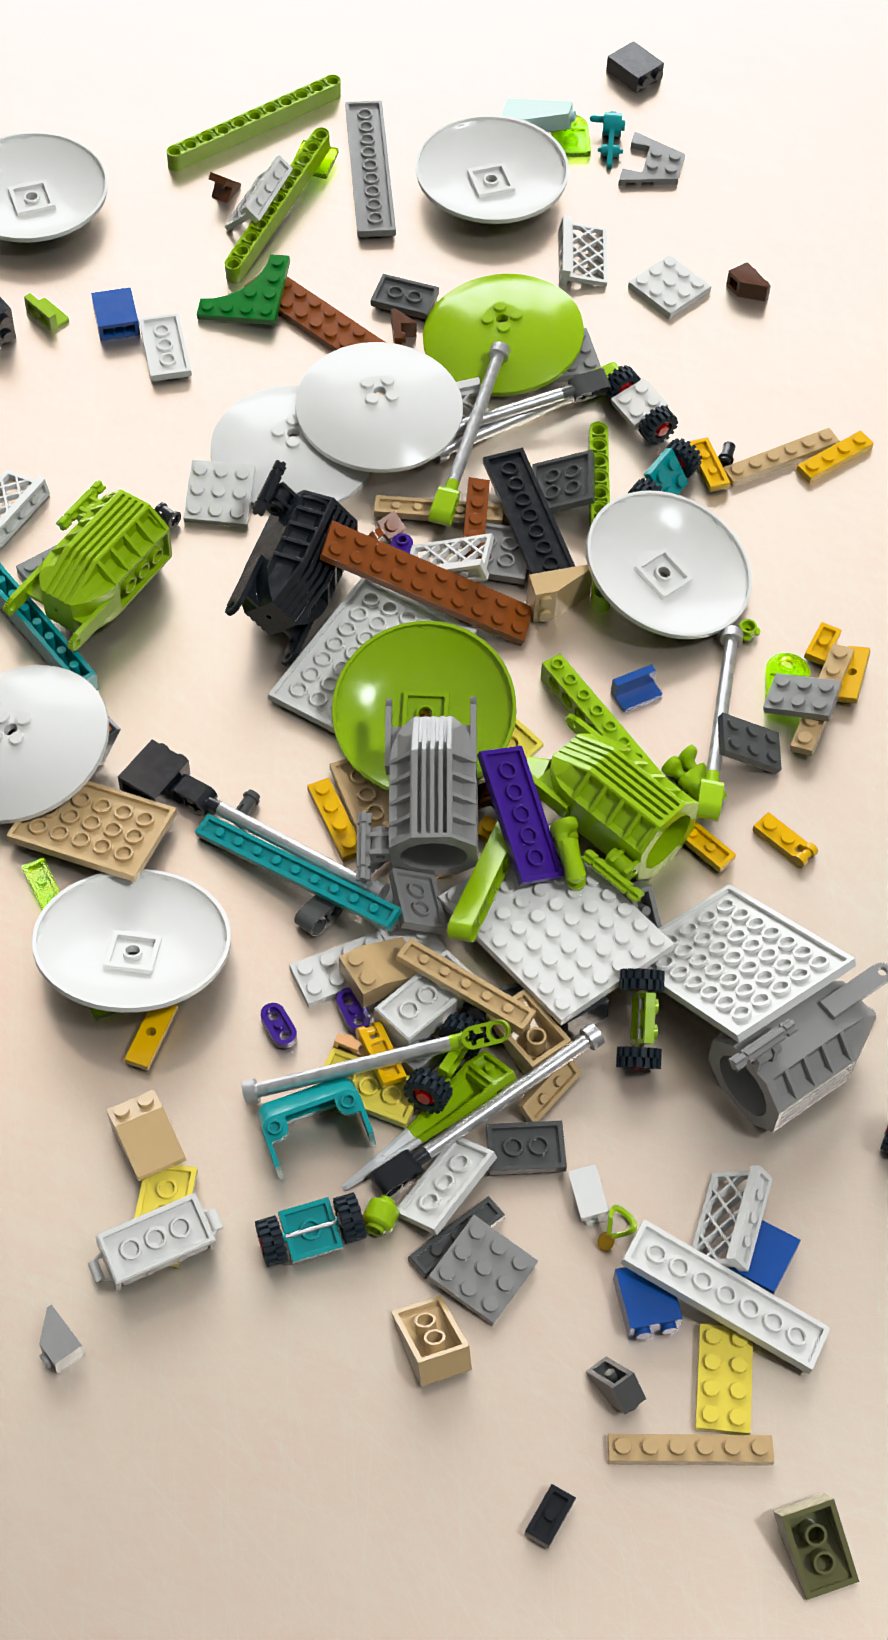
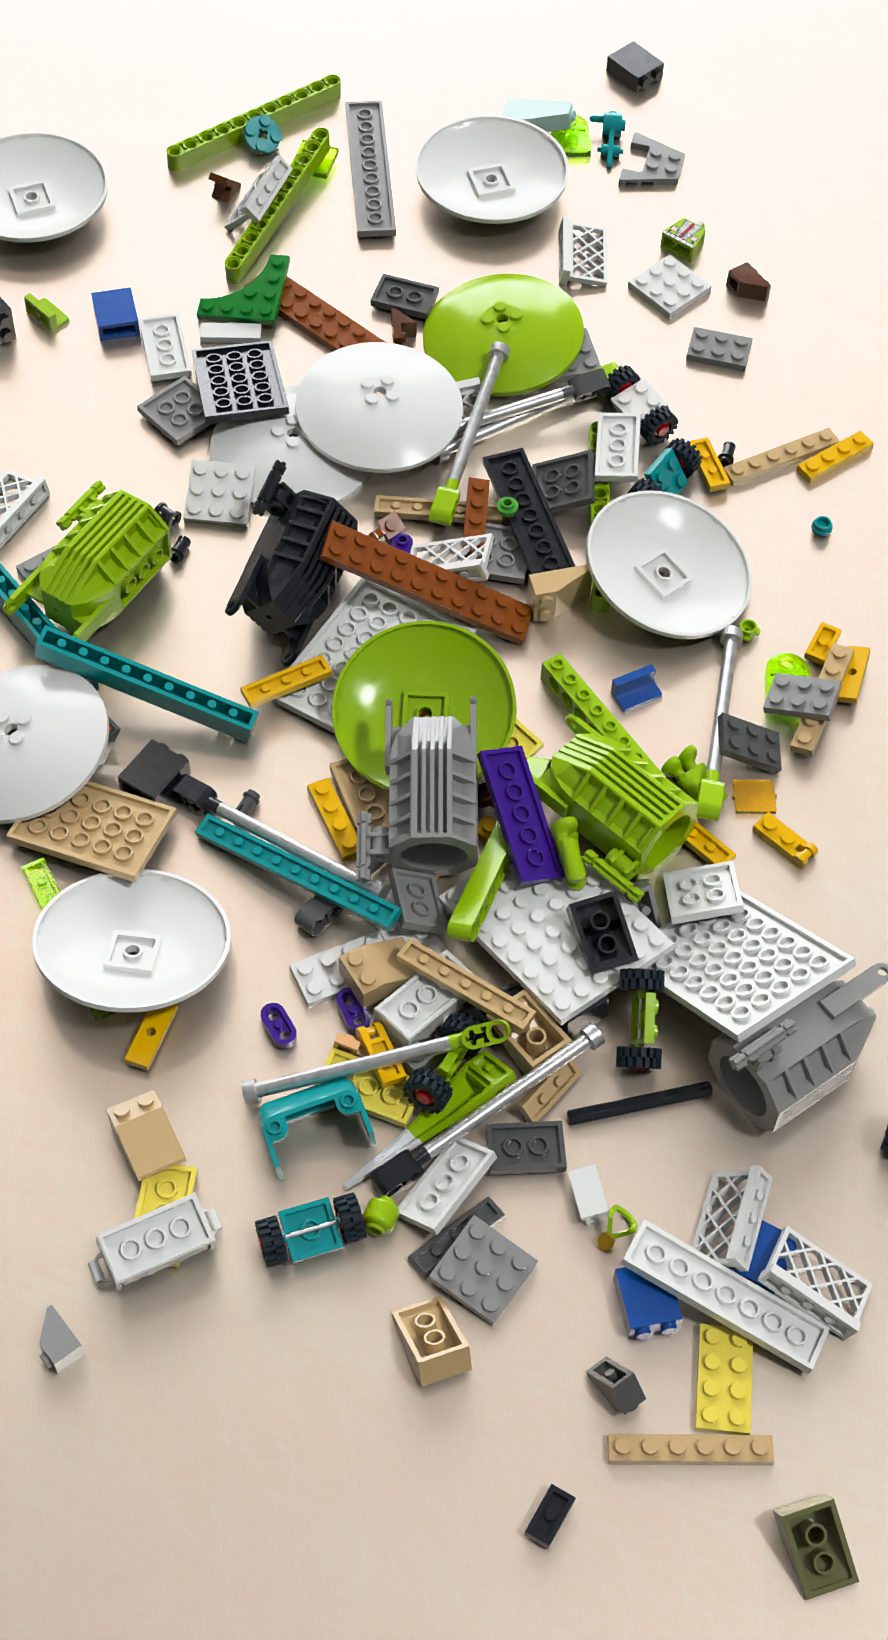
none -> teal brick [35,625,259,743]
none -> light grey plate [137,376,212,446]
none -> black pin [170,535,191,563]
none -> plate [191,340,289,424]
none -> white tile [200,323,262,343]
none -> yellow plate [240,655,332,709]
none -> teal plate [243,115,282,155]
none -> bright green plate [497,497,518,517]
none -> black slope [566,890,639,975]
none -> black axle [567,1081,713,1125]
none -> white plate [595,413,641,482]
none -> lime torso [660,218,706,263]
none -> white plate [663,861,744,925]
none -> light grey plate [686,327,753,372]
none -> clear yellow piece [732,780,777,814]
none -> white fence [757,1226,873,1340]
none -> teal plate [811,516,833,536]

